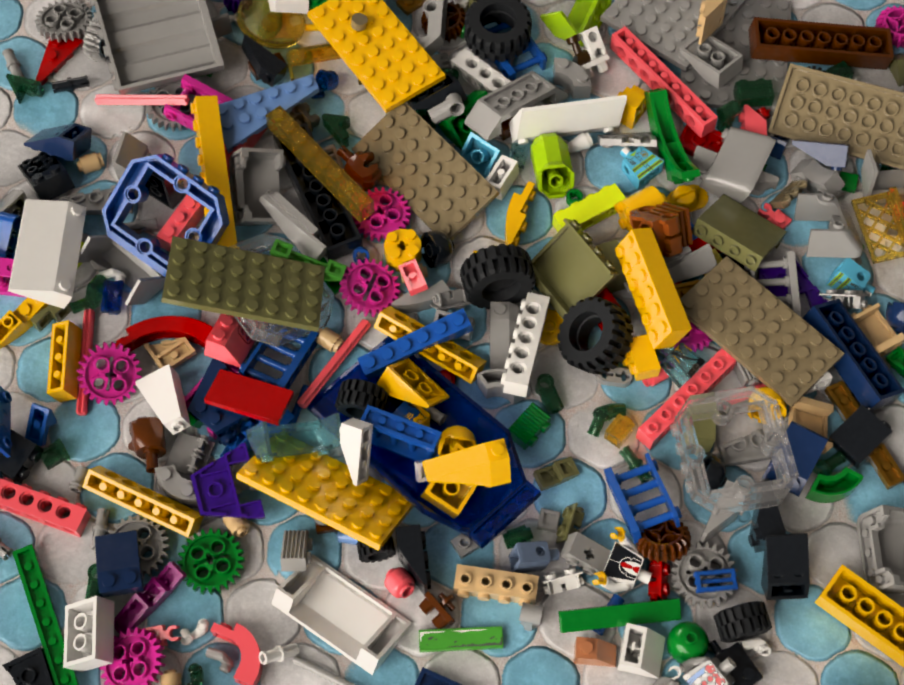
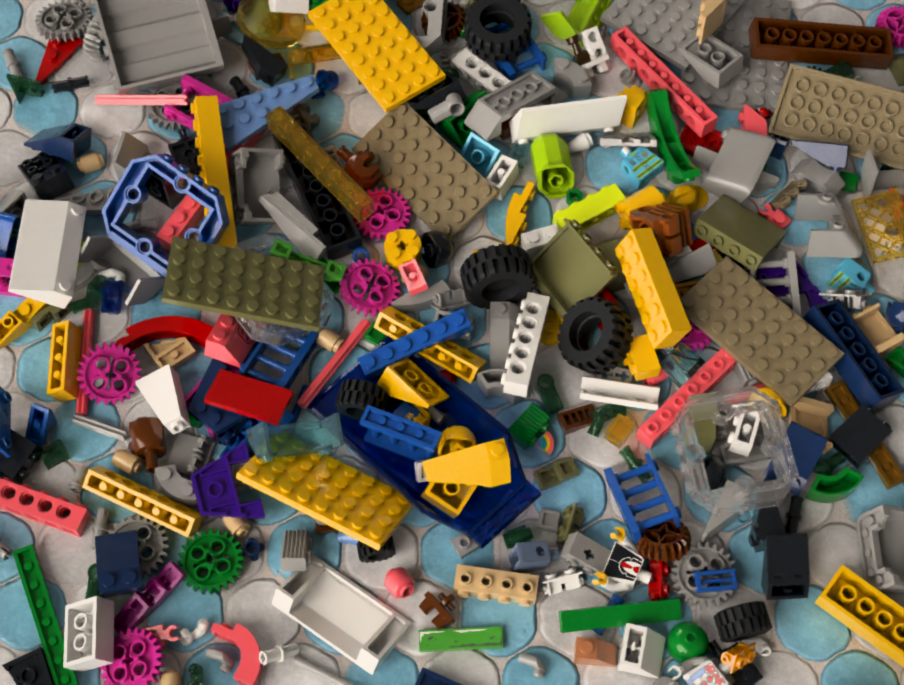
clear green slope [322,113,350,149] -> none
white slope [340,418,373,486] -> none
dark tan piece [351,13,368,31] -> none
black slope [395,525,431,595] -> none
light grey piece [519,602,543,631] -> none
clear green piece [716,100,741,132] -> none
clear green brick [733,78,775,108] -> none
none -> light grey axle [72,413,128,441]
none -> tan brick [112,449,143,476]
none -> black plate [168,129,202,176]
none -> black pin [229,76,250,98]
none -> dark blue plate [241,538,265,561]
none -> green tile [363,322,388,348]
none -> light grey arm [518,652,546,679]
none -> white brick [520,224,559,259]
none -> tile [534,430,554,458]
none -> reddish brown slope [556,404,600,435]
none -> white fence [579,375,660,411]
none -> light grey plate [619,67,636,85]
none -> light grey wheel [715,420,731,442]
none -> light orange hinge [721,642,756,674]
none -> white brick [727,407,762,457]
none -> black pin [785,496,804,534]

